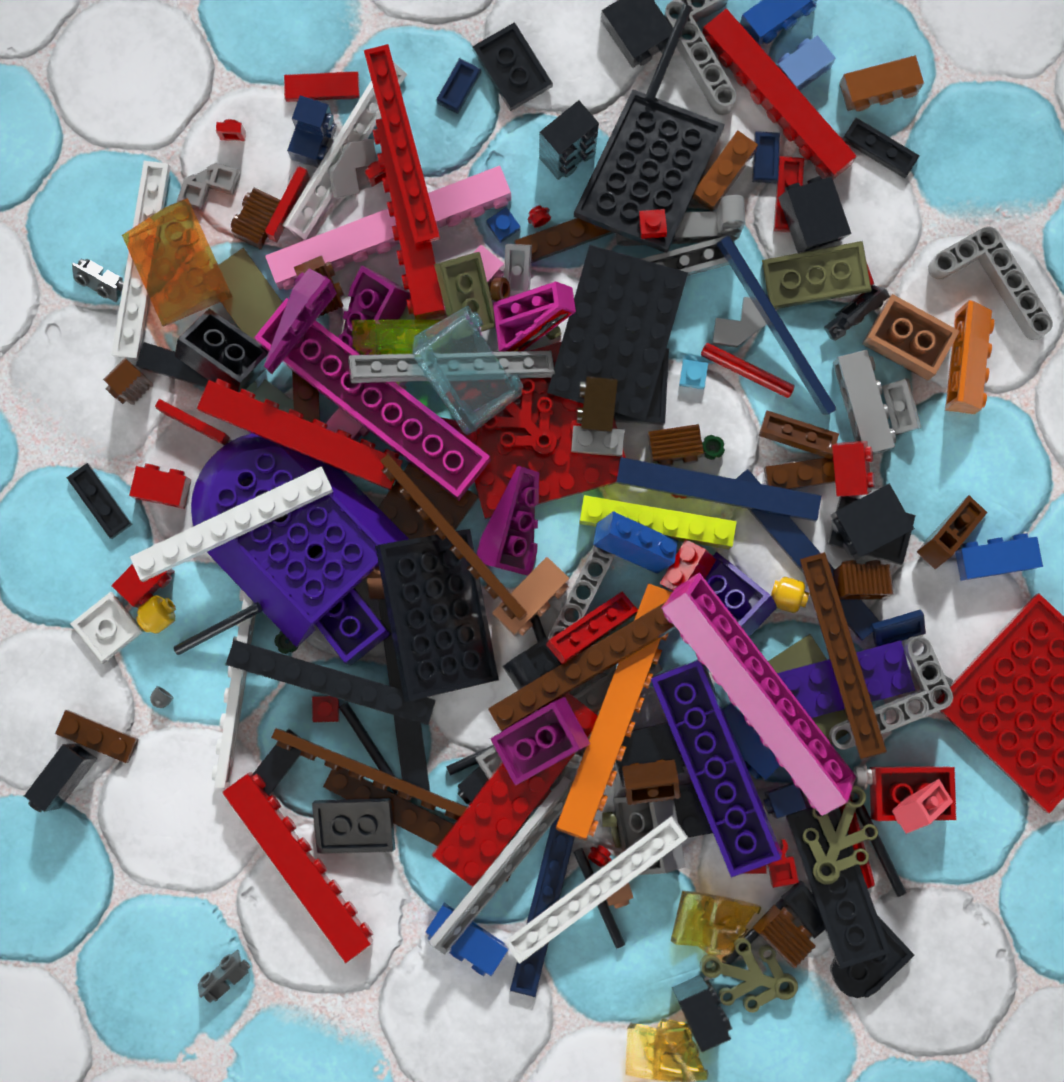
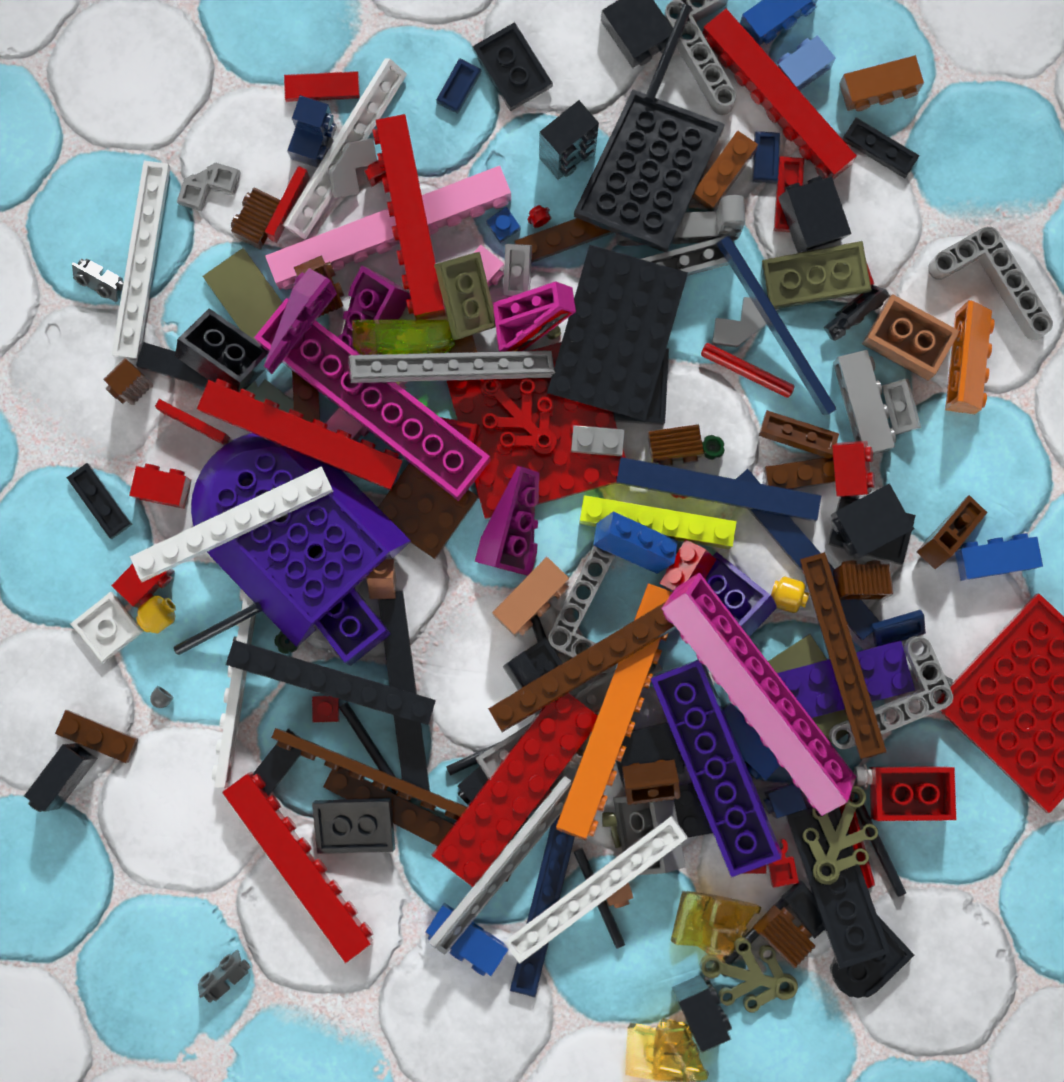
clear orange slope [122,198,233,327] -> none
red plate [216,119,246,141] -> none
red plate [364,44,440,246] -> none
black plate [375,529,499,702] -> none
reddish brown plate [380,454,527,621] -> none
clear light blue windscreen [413,306,523,435] -> none
reddish brown tile [490,277,510,302] -> none
magenta slope [490,697,590,785] -> none
red plate [546,592,638,664] -> none
dark brown brick [577,377,618,432] -> none
red plate [588,845,612,868] -> none
red plate [639,209,667,239] -> none
medium azure plate [679,359,708,389] -> none
coral slope [892,779,953,834] -> none

